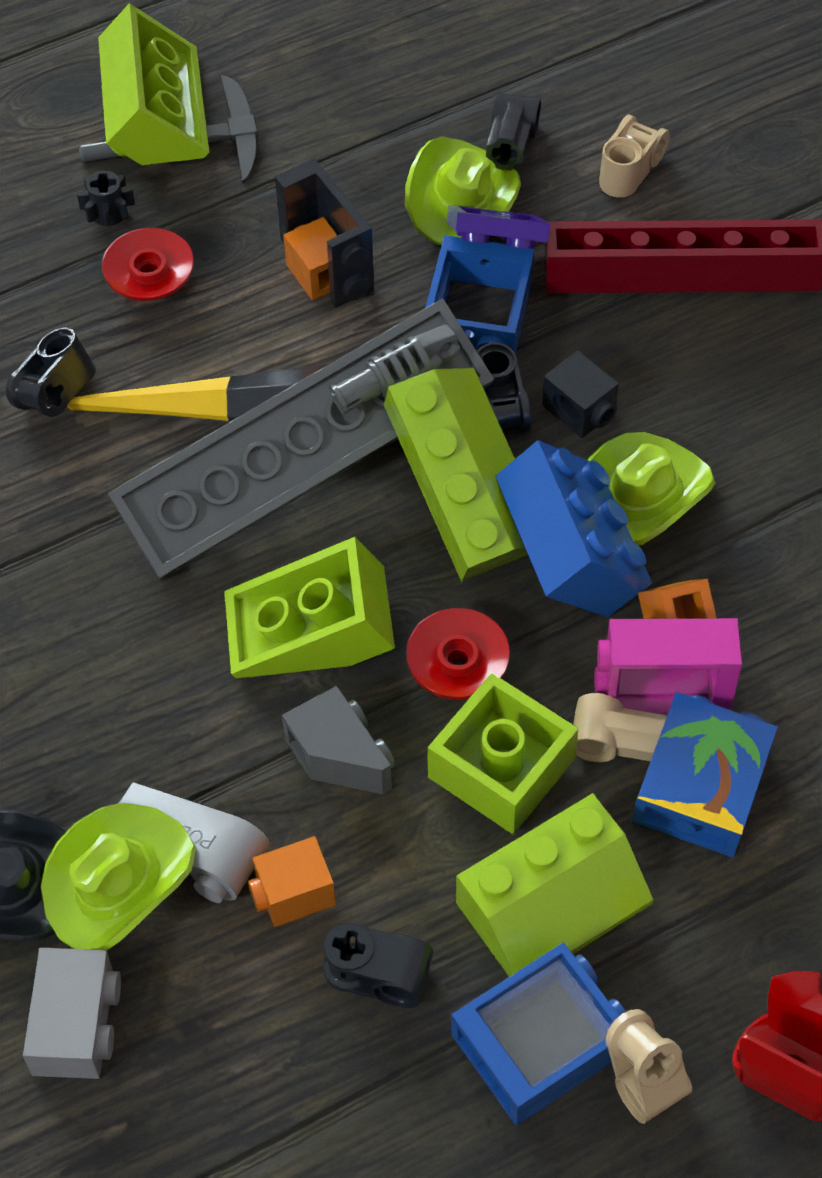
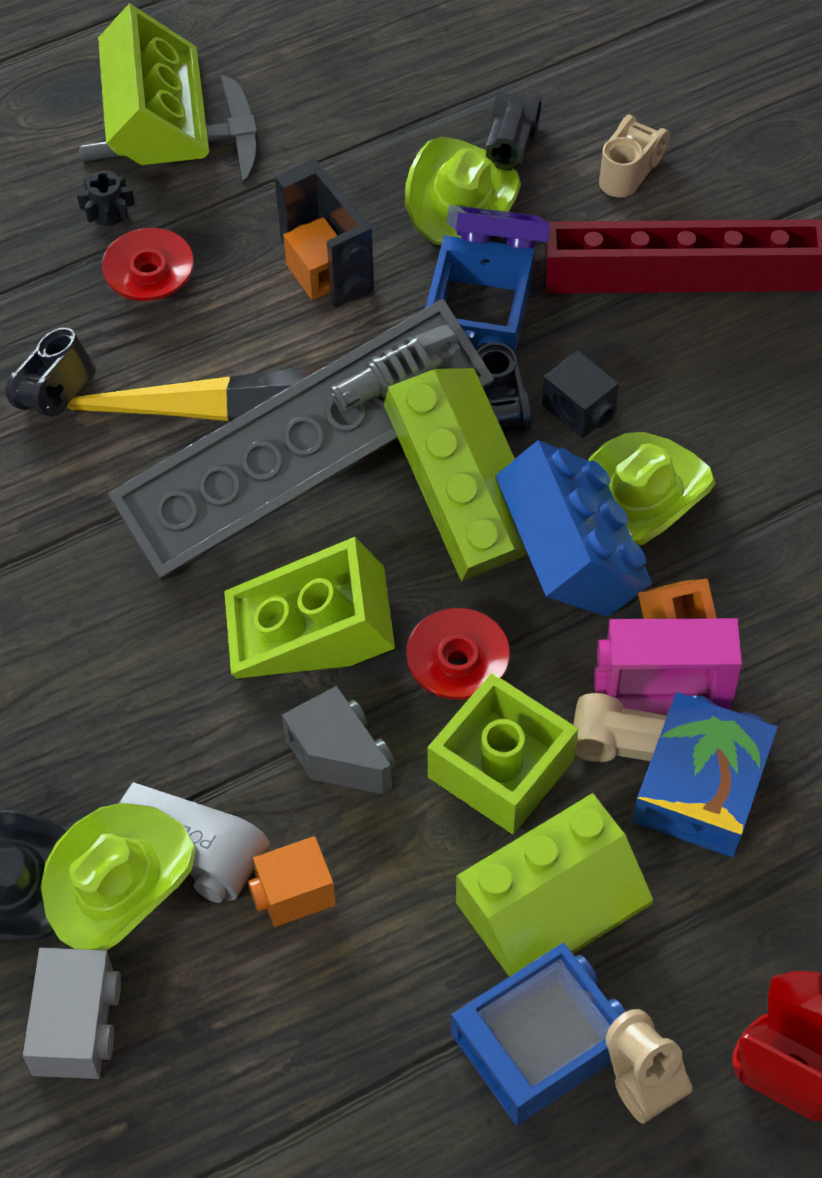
black piece [323,923,434,1008] -> none

